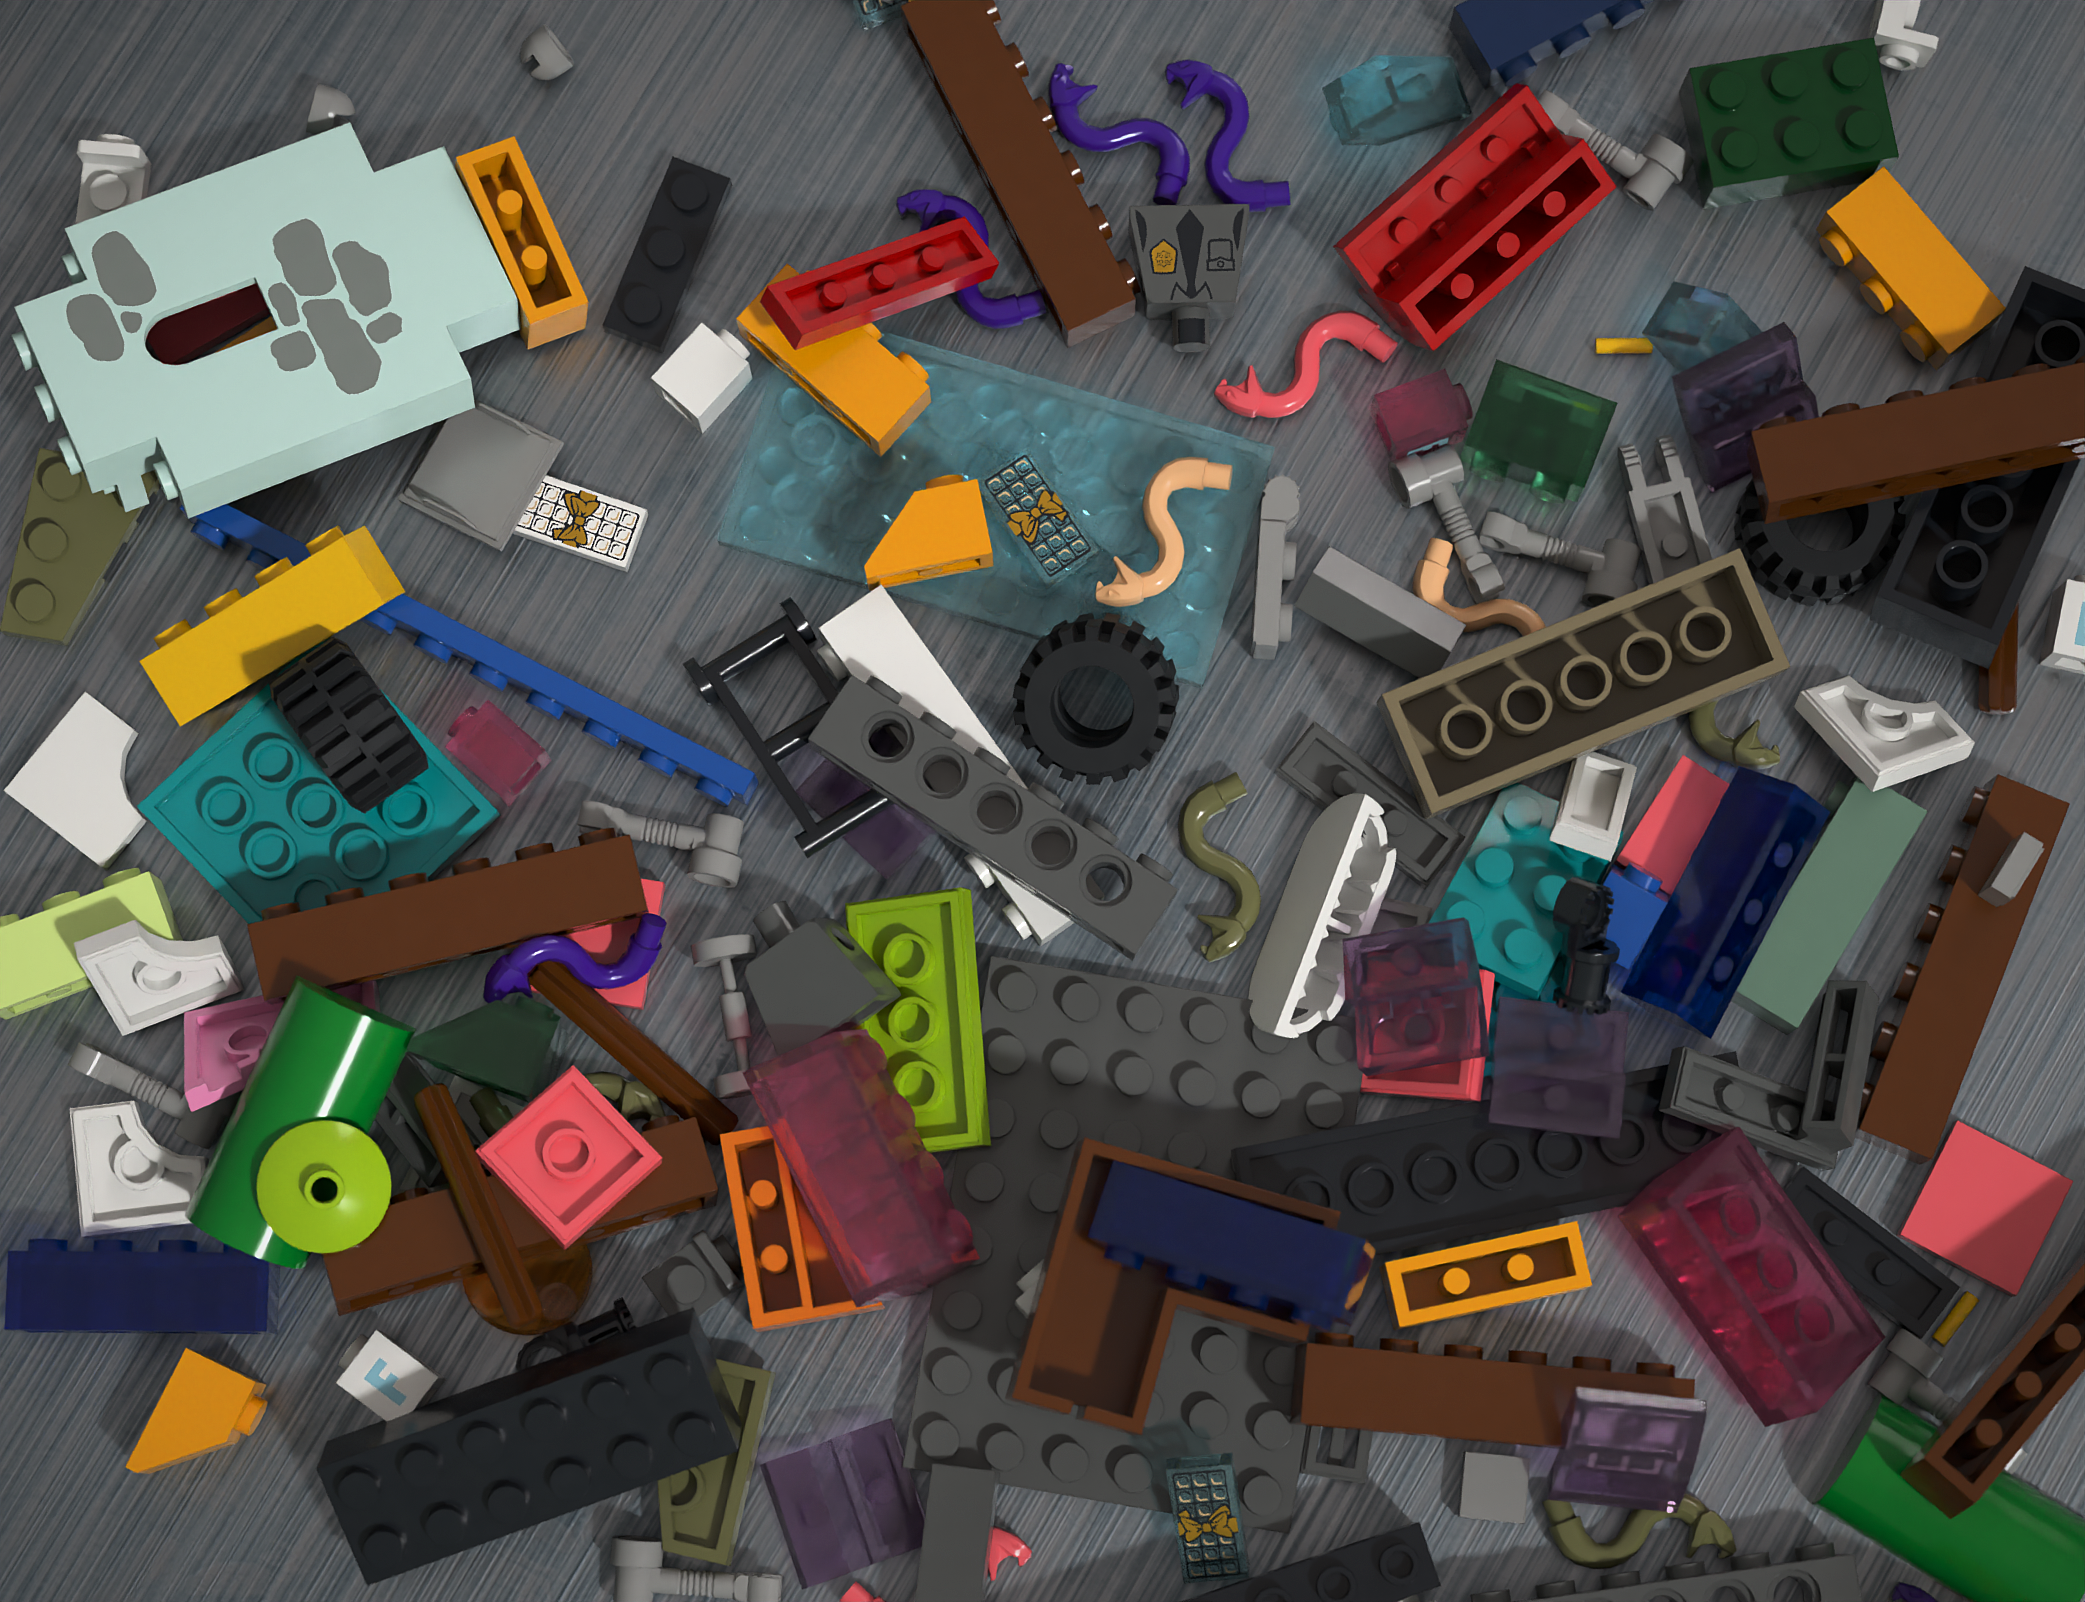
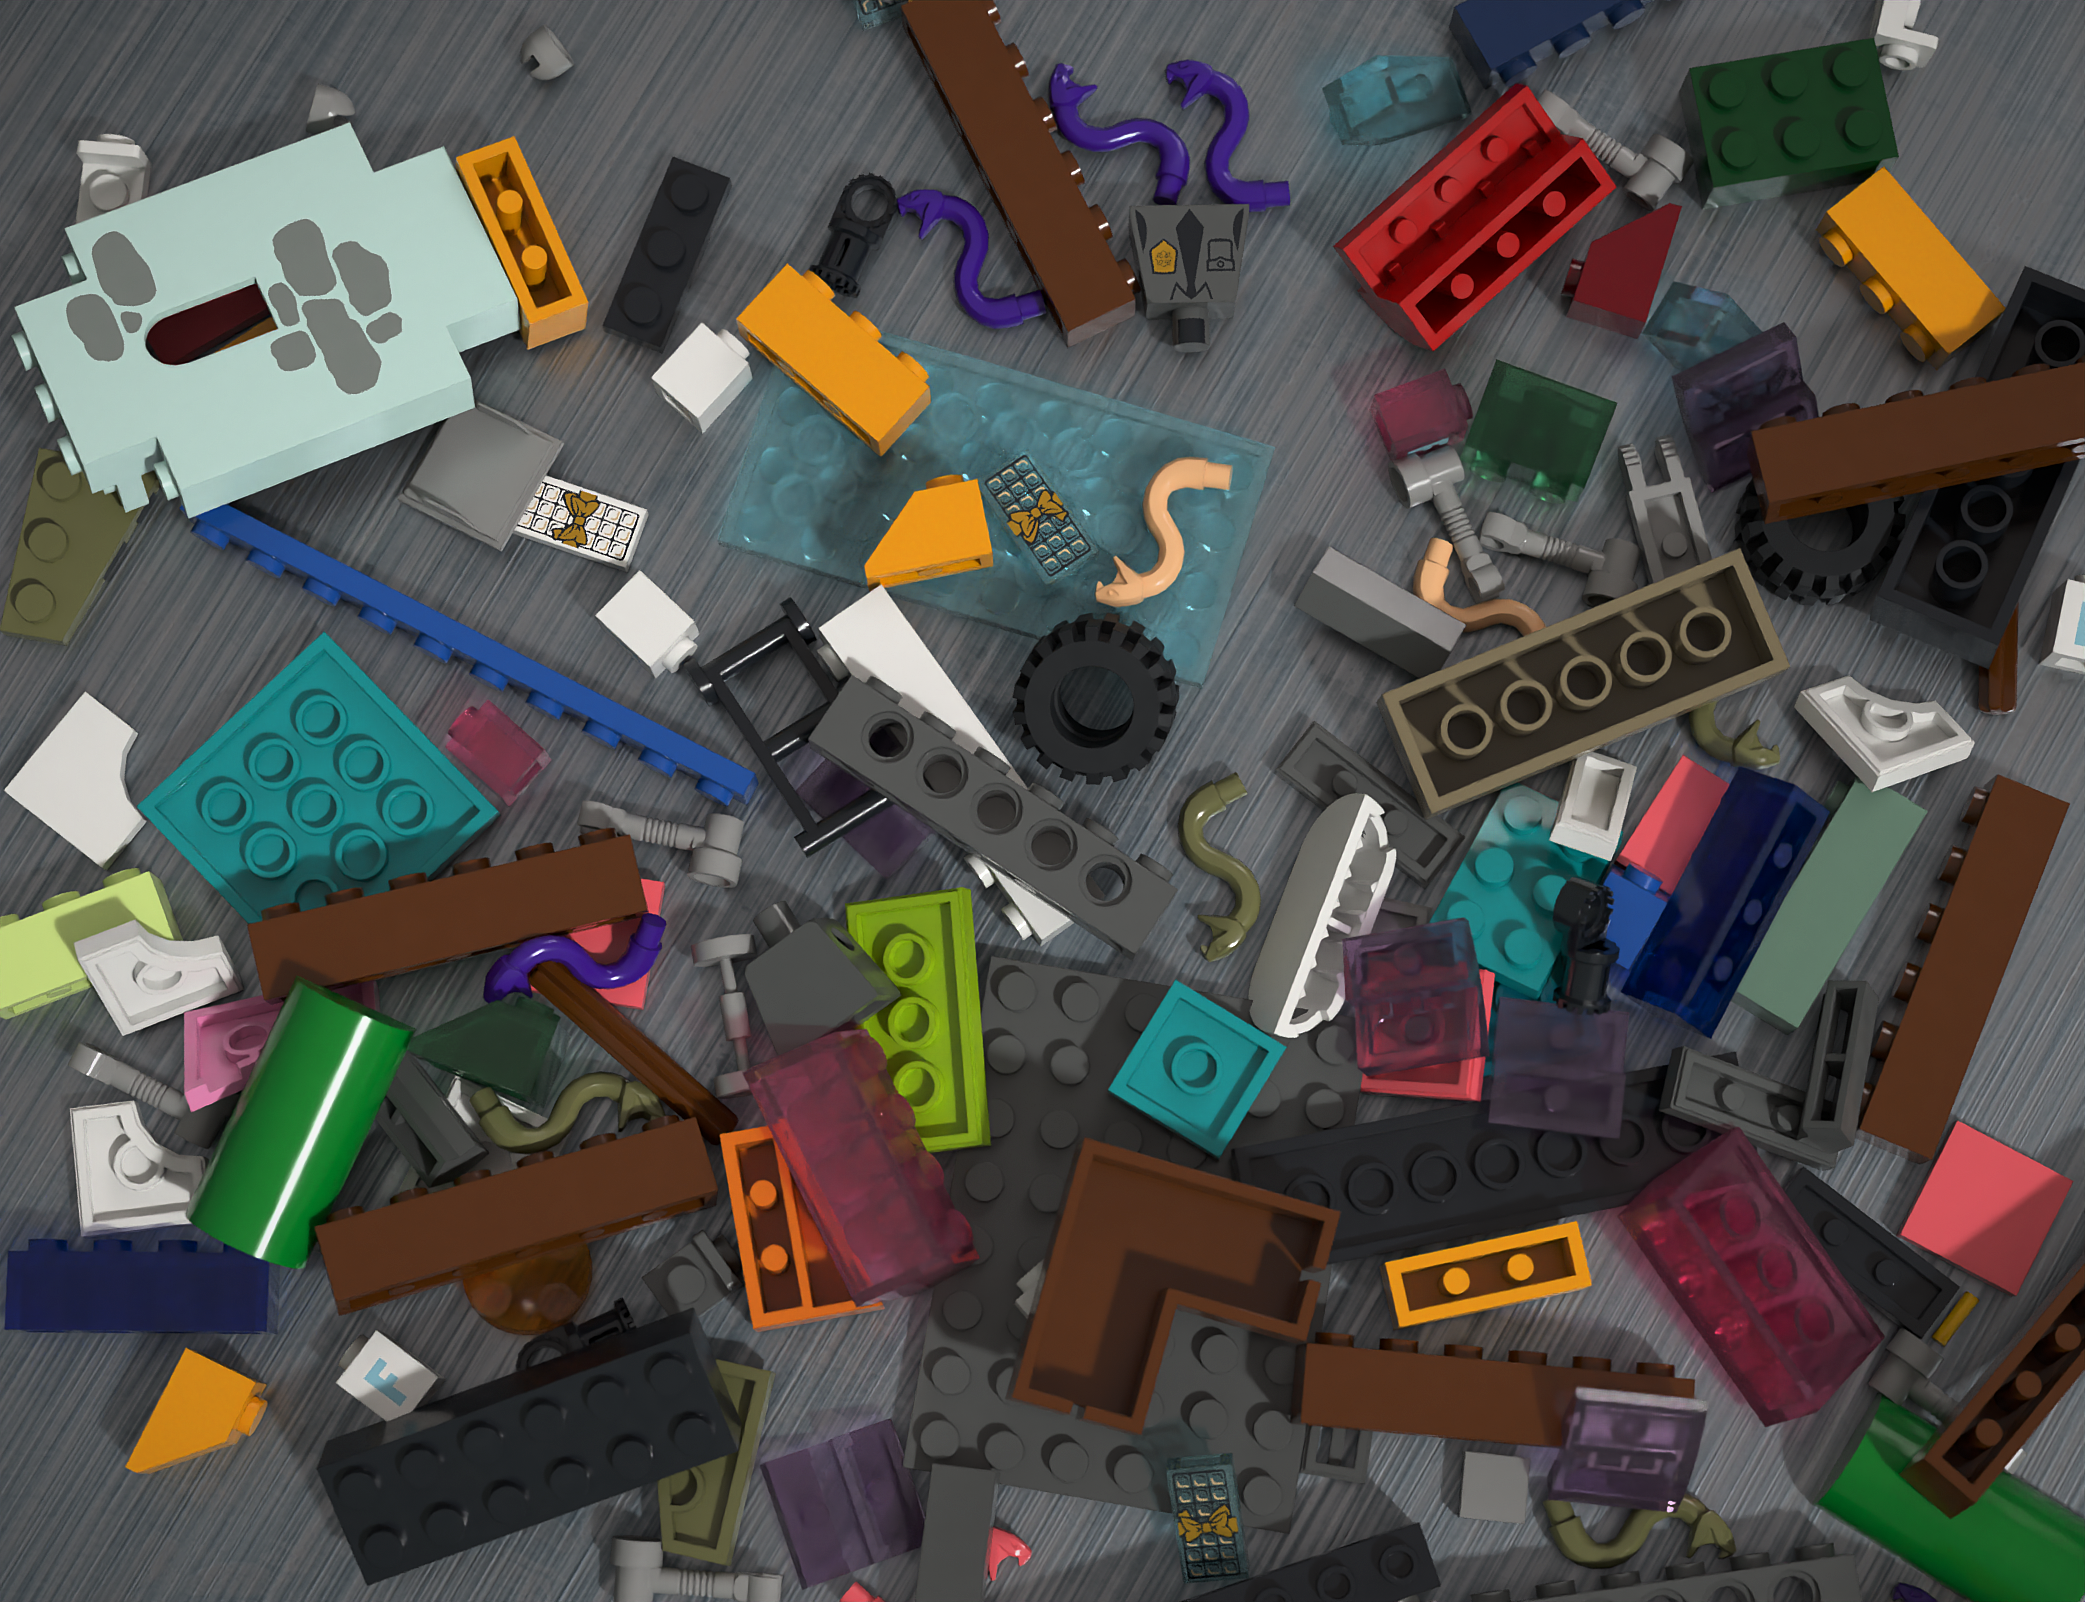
yellow brick [139,525,406,727] -> none
lime dish [257,1120,391,1253] -> none
black tyre [269,637,429,814] -> none
reddish brown axle [414,1083,543,1329] -> none
coral tile [475,1065,662,1250] -> none
red plate [760,216,1000,350] -> none
clear blue brick [1088,1161,1376,1332] -> none
coral animal [1214,310,1398,418] -> none
light grey hinge [1250,474,1301,660] -> none
yellow piece [1595,338,1653,354] -> none
light grey tile [1978,832,2044,907] -> none
none -> white brick [595,570,699,679]
none -> black connector [809,173,898,298]
none -> teal plate [1108,979,1287,1160]
none -> dark red slope [1561,203,1682,339]

